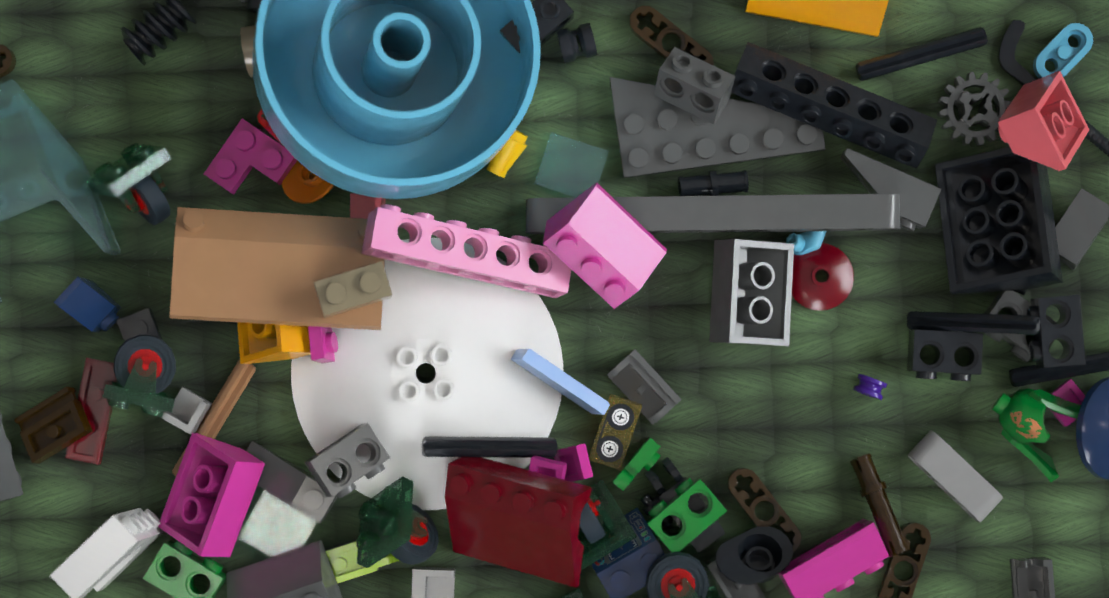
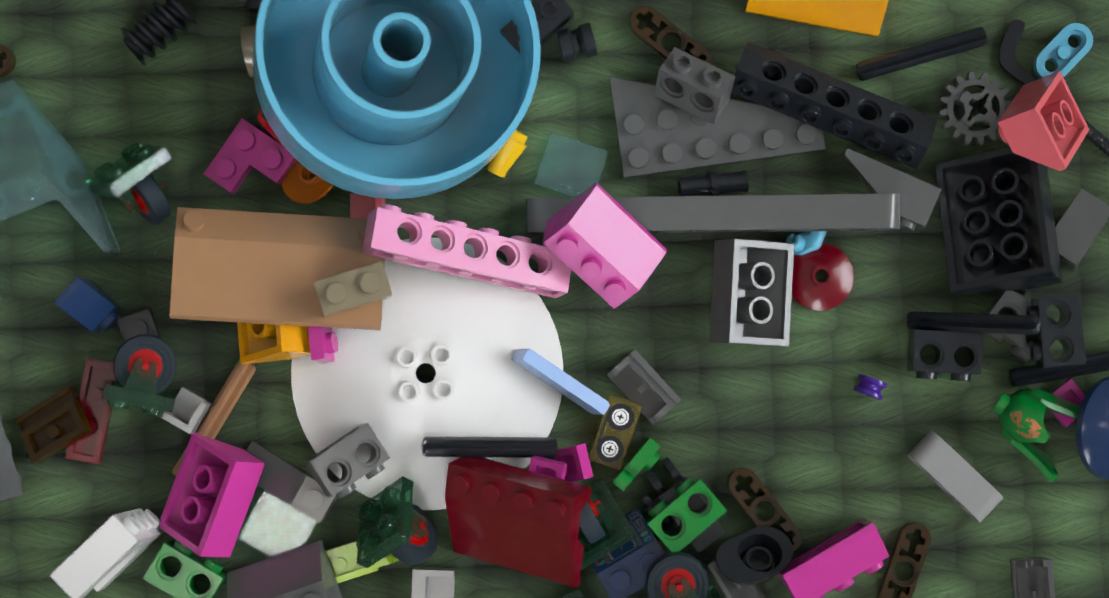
dark brown pin [850,454,910,558] -> none

